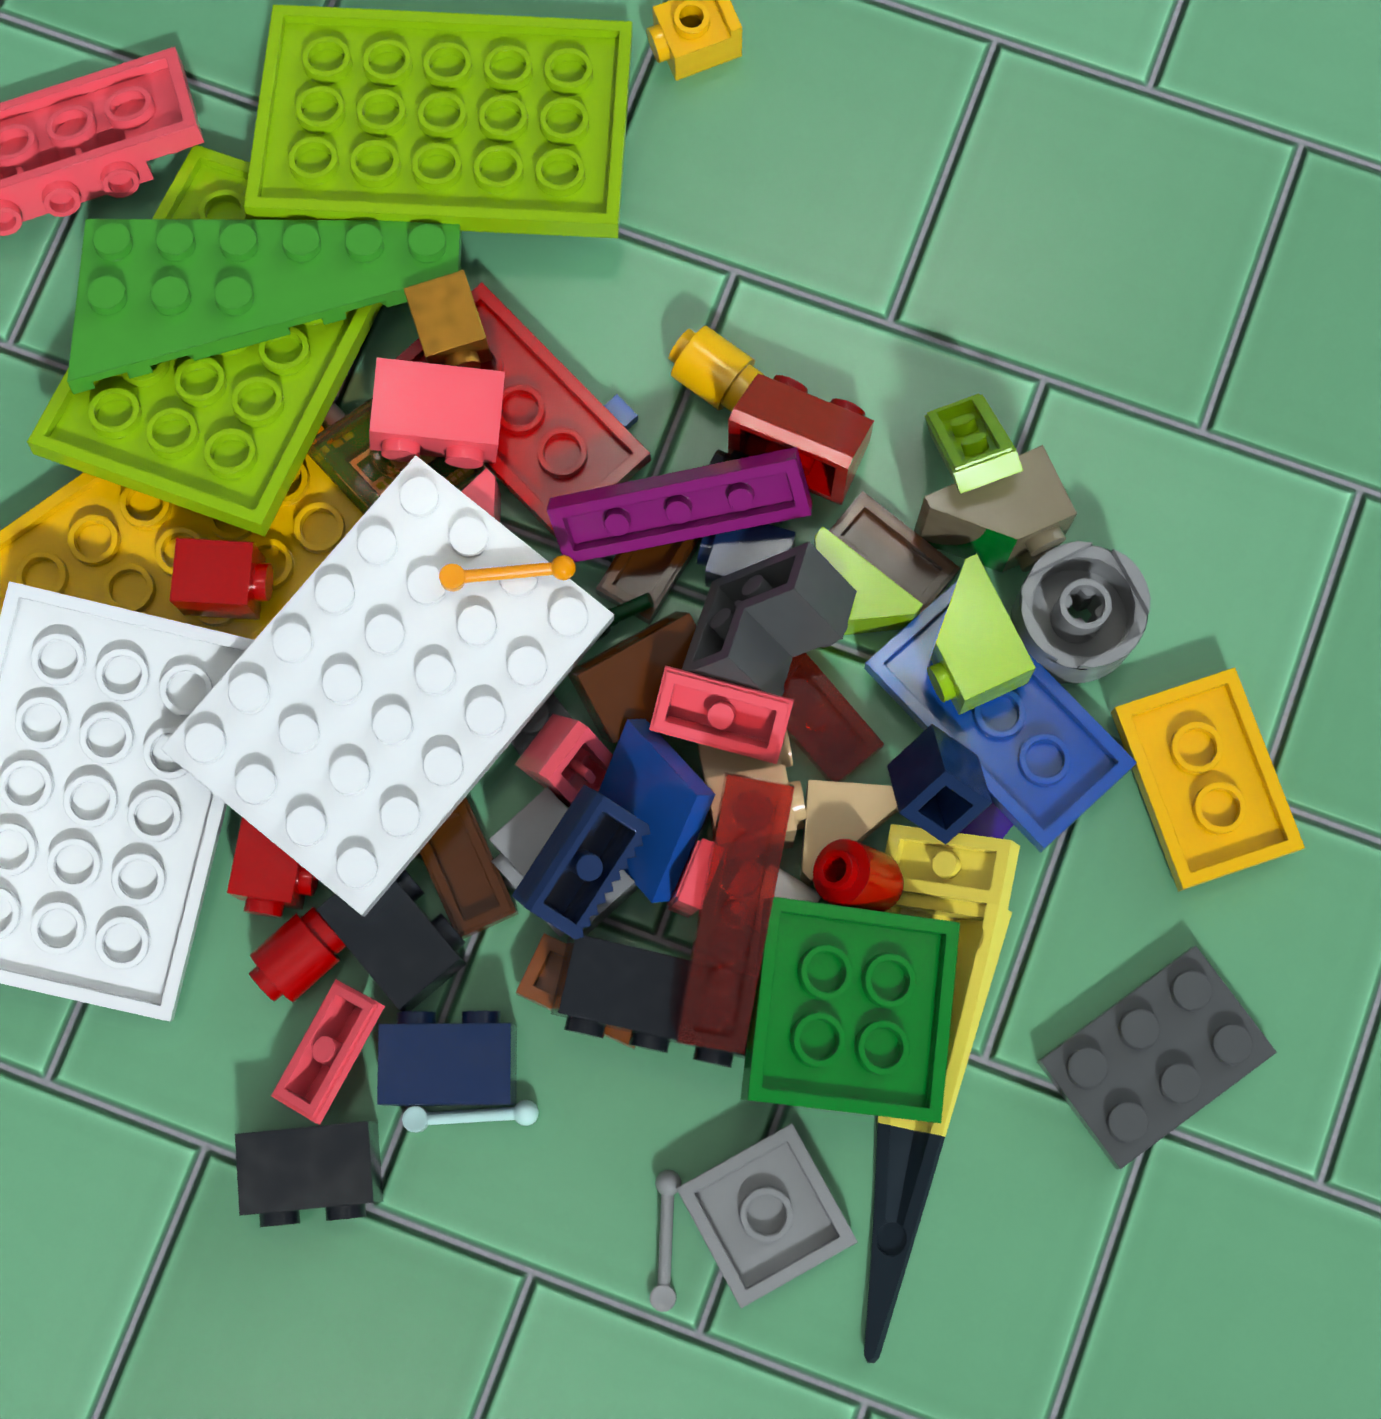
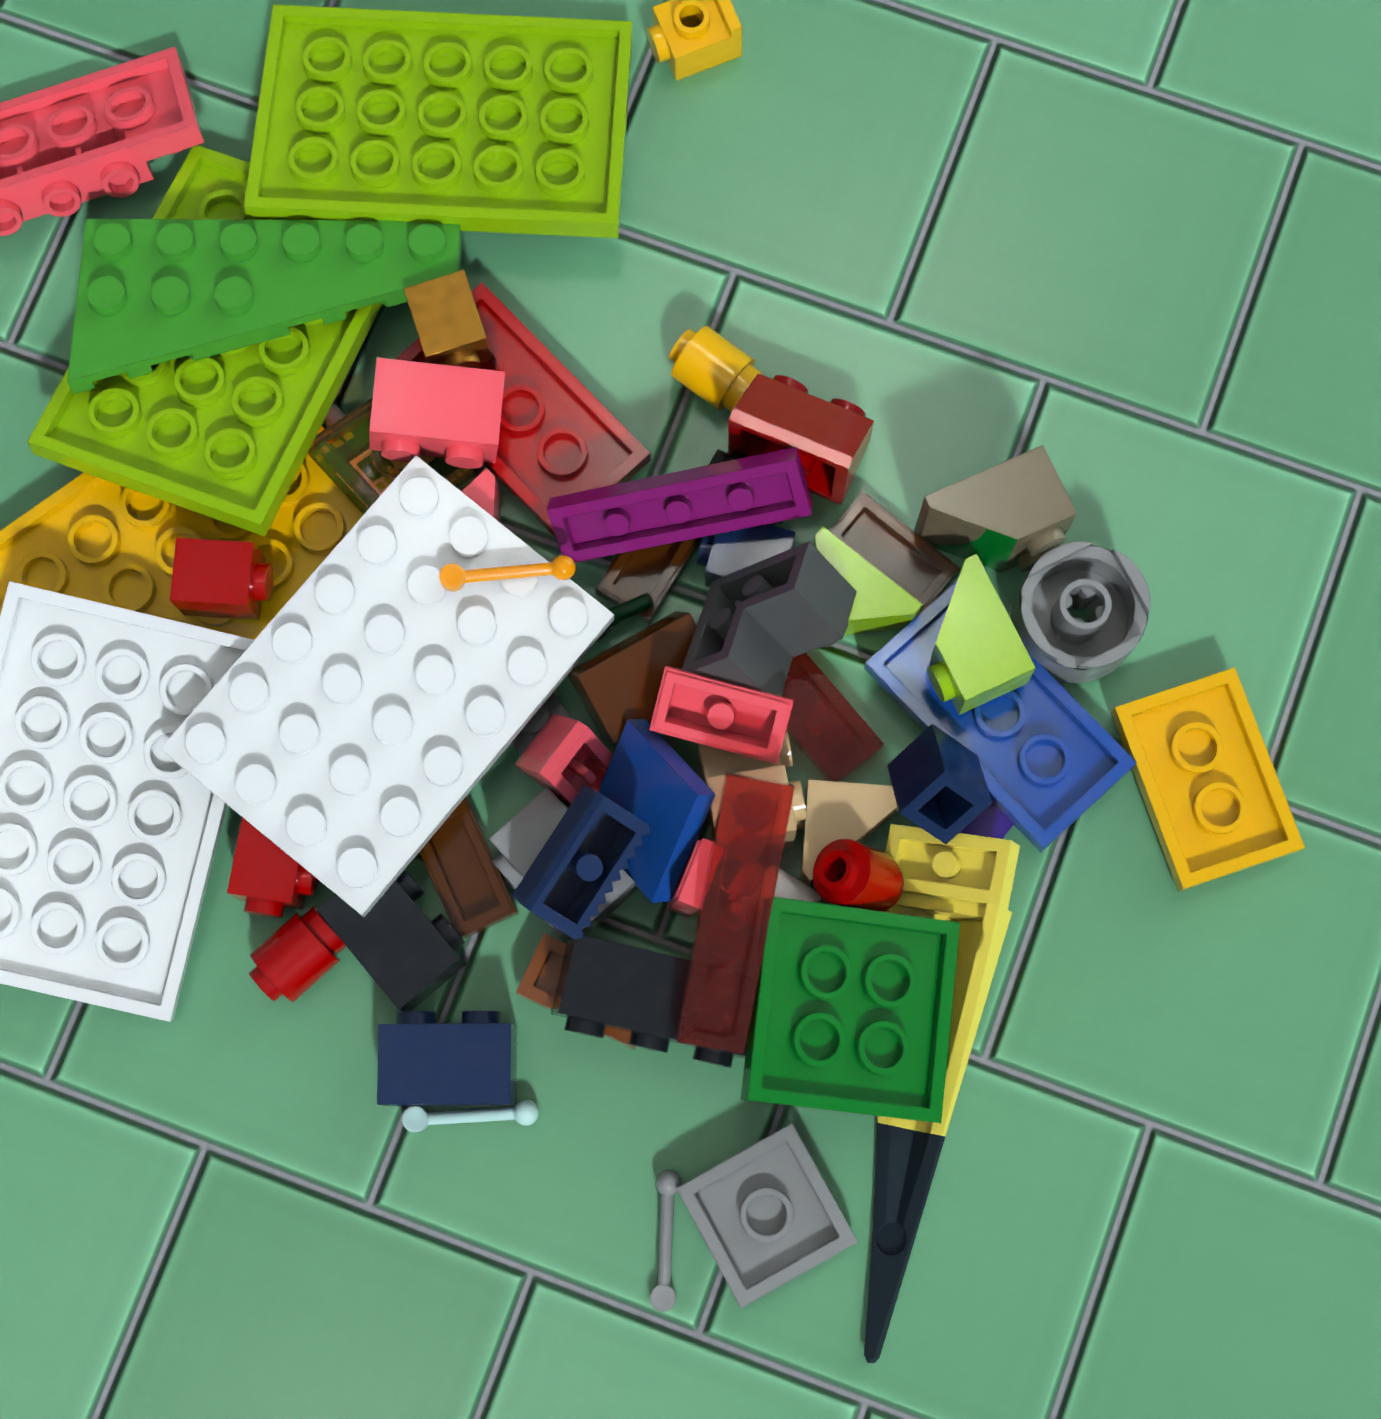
black brick [235,1121,383,1227] -> none
coral slope [271,979,385,1125] -> none
piece [604,394,638,430] -> none
lime tile [924,393,1023,494] -> none
dark grey plate [1037,946,1277,1169] -> none

